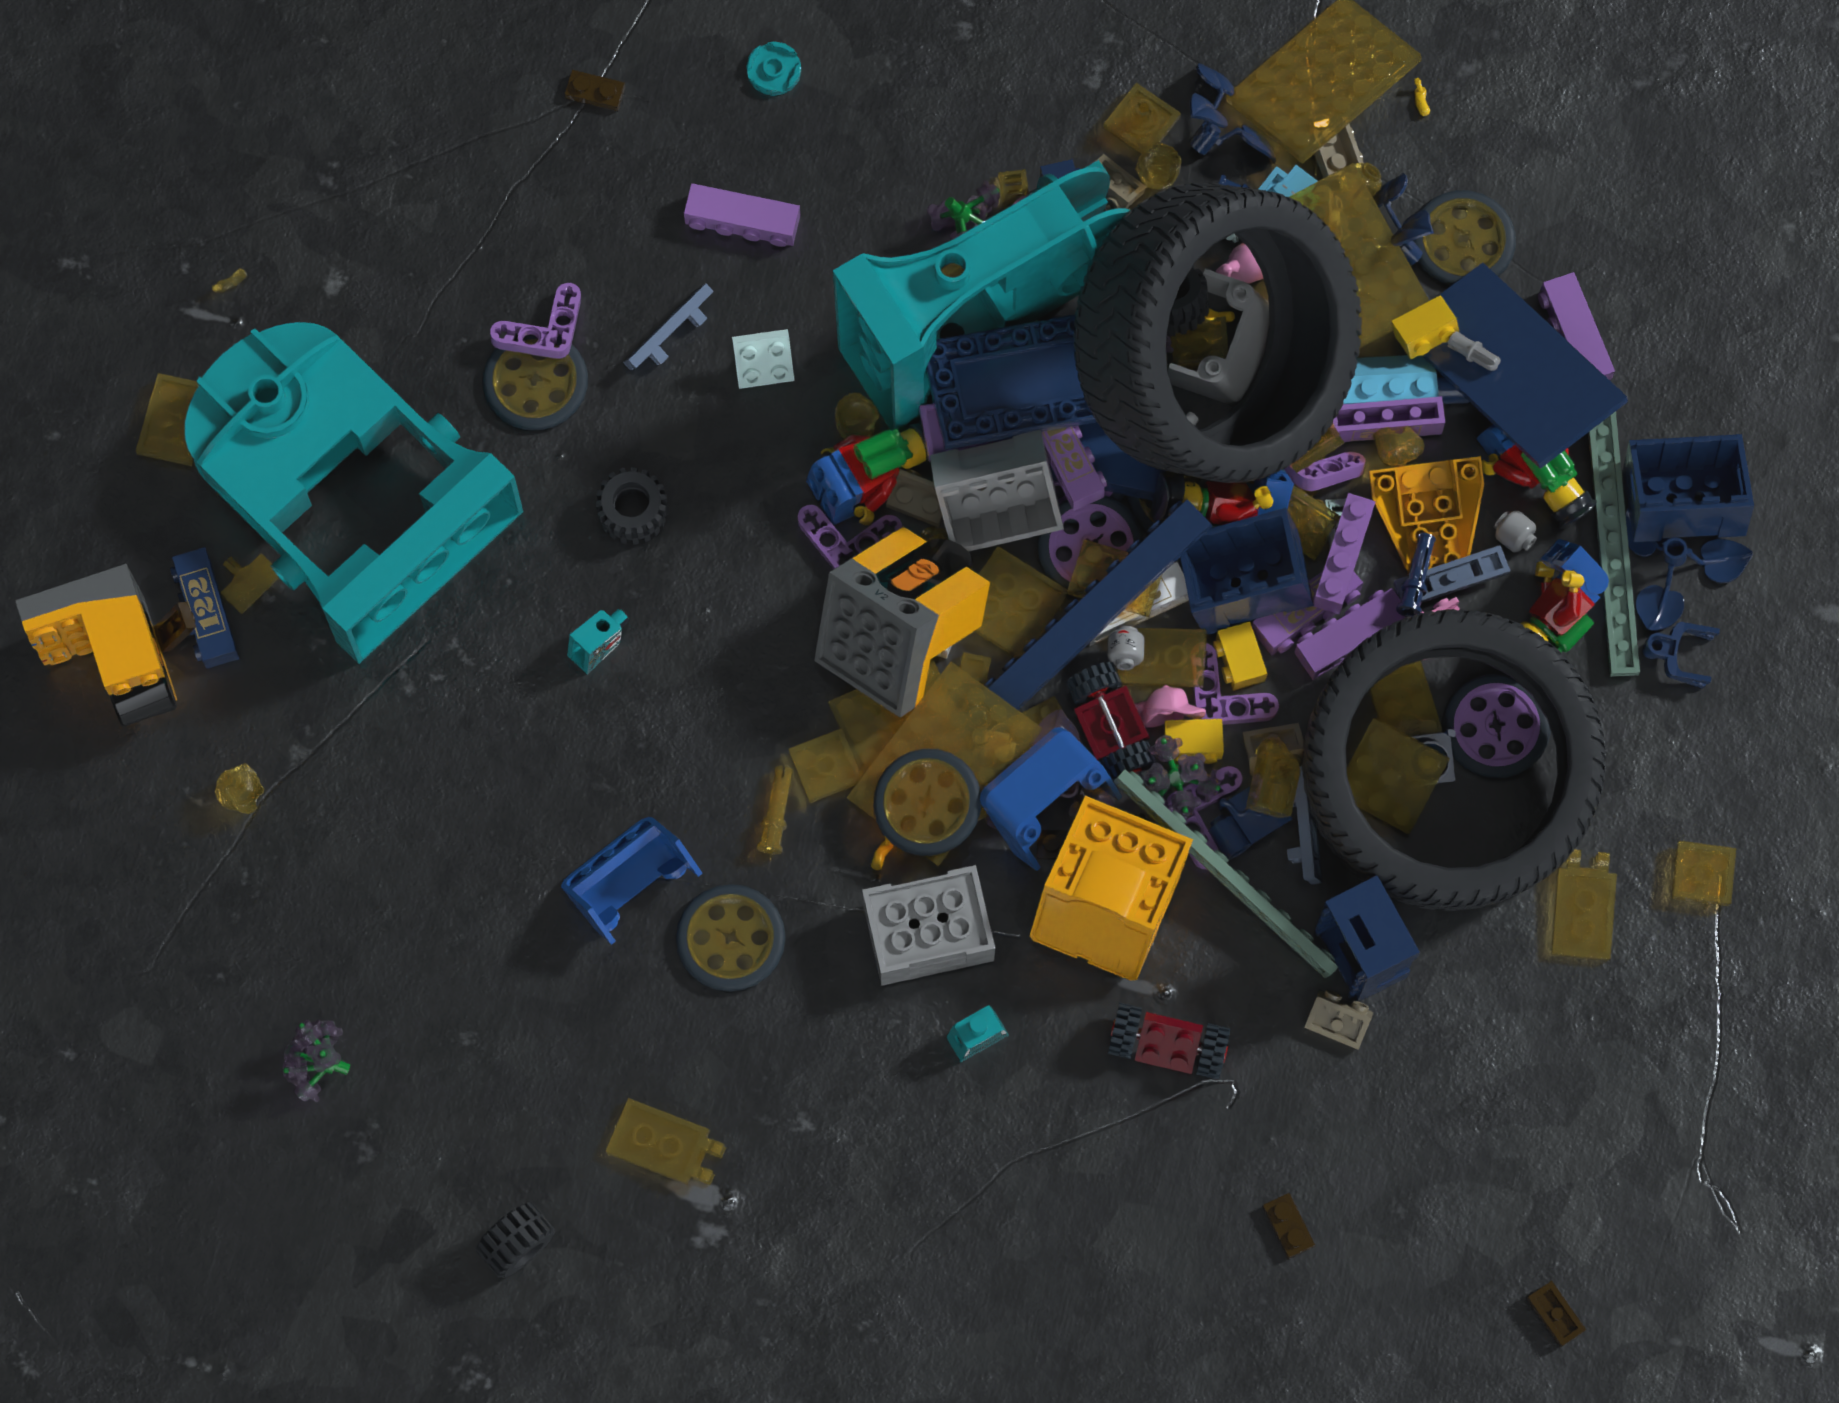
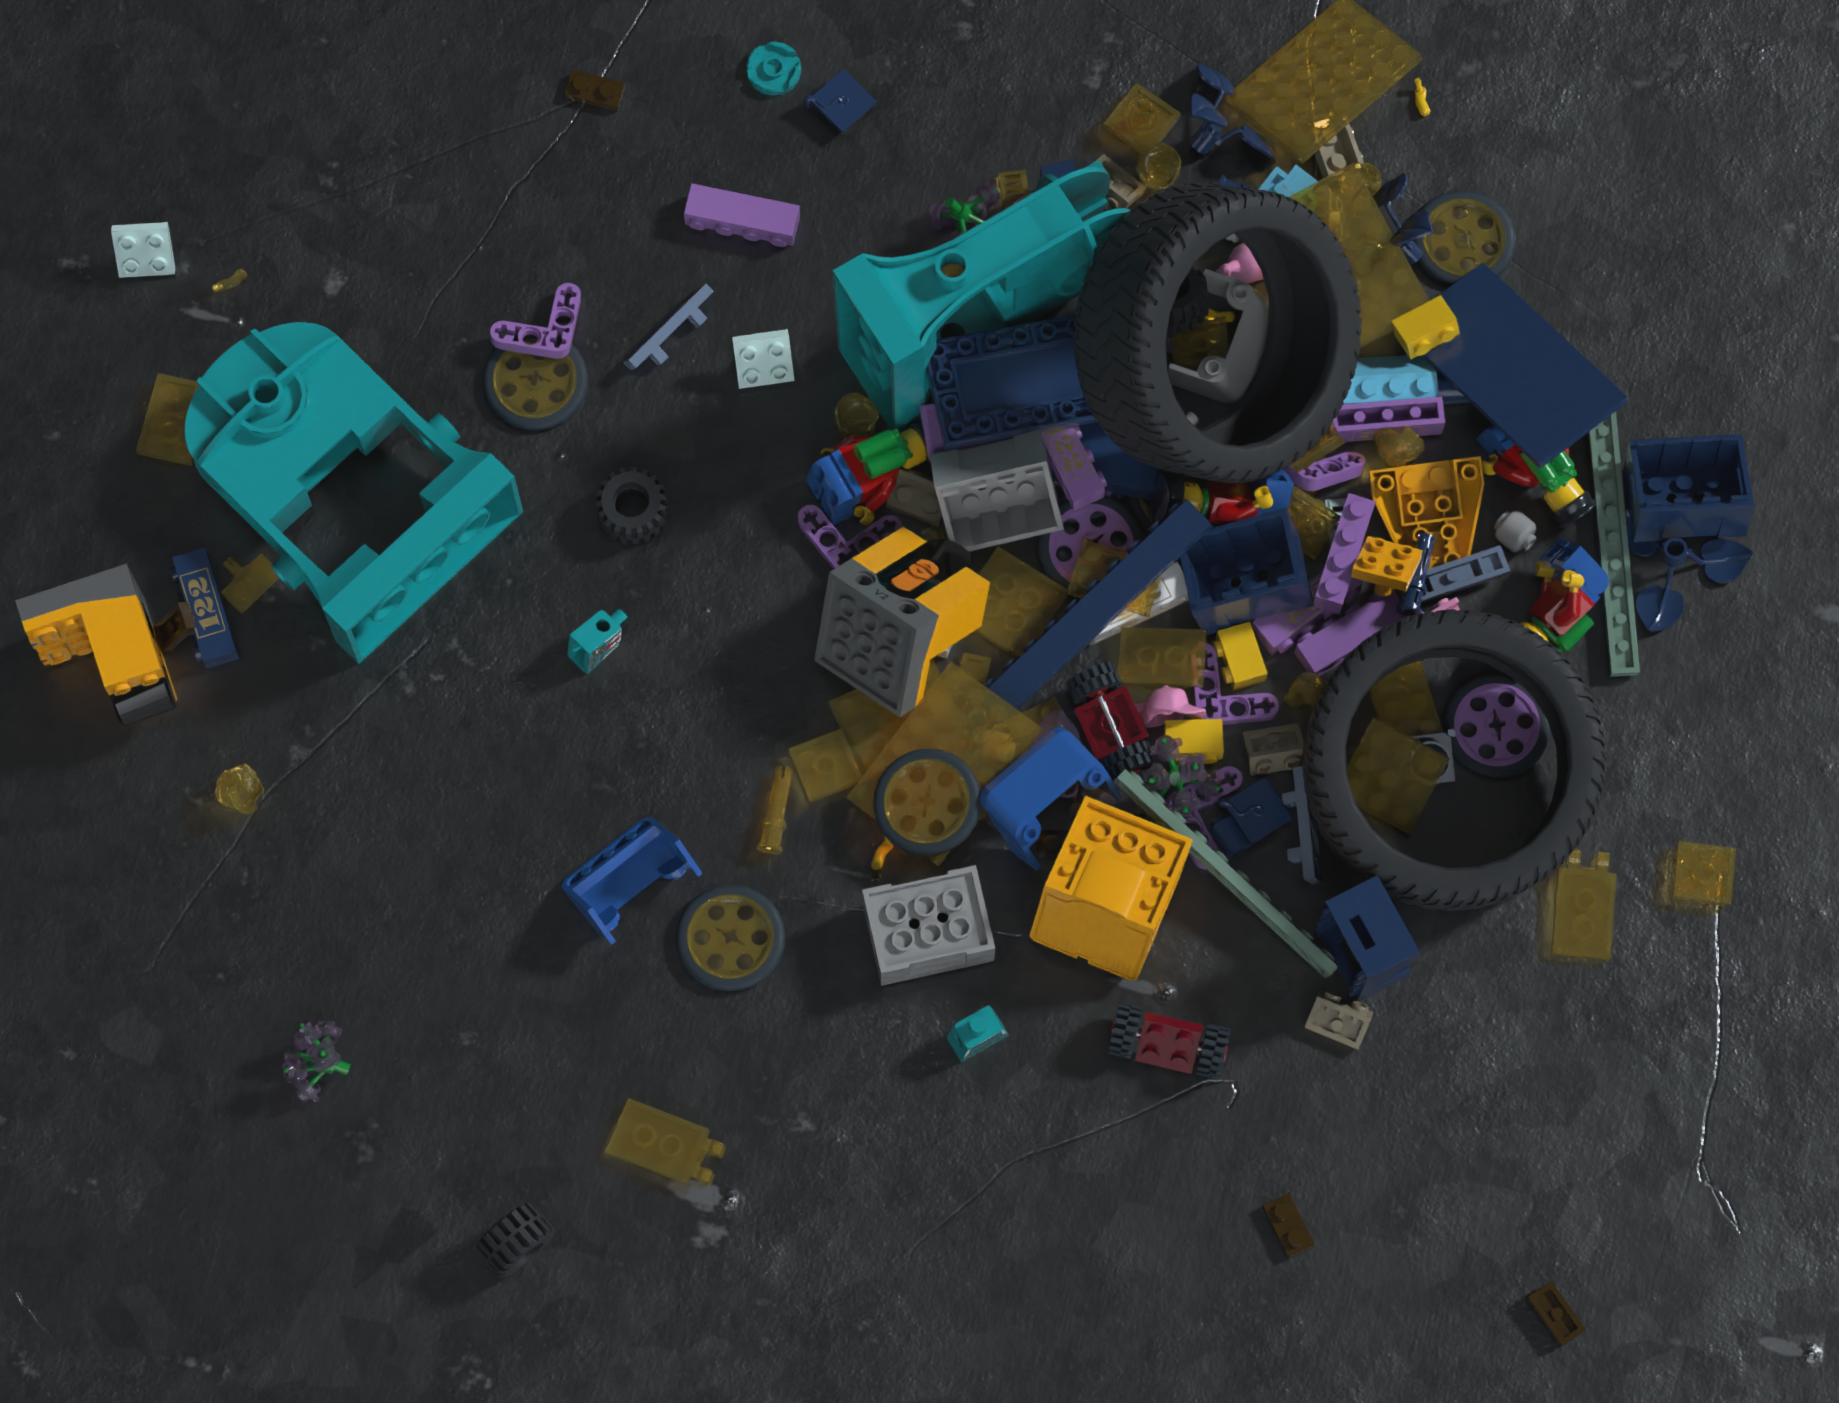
light grey head [1107,626,1144,670] -> none
clear yellow piece [1246,737,1300,818] -> none
light grey axle [1448,331,1501,371] -> none
medium lavender brick [1538,272,1615,381] -> none
dark blue piece [1643,622,1720,688] -> none
none -> light aqua plate [111,222,175,278]
none -> dark blue hat [804,69,877,133]
none -> clear yellow hair [1284,672,1327,713]
none -> light orange plate [1351,536,1423,596]

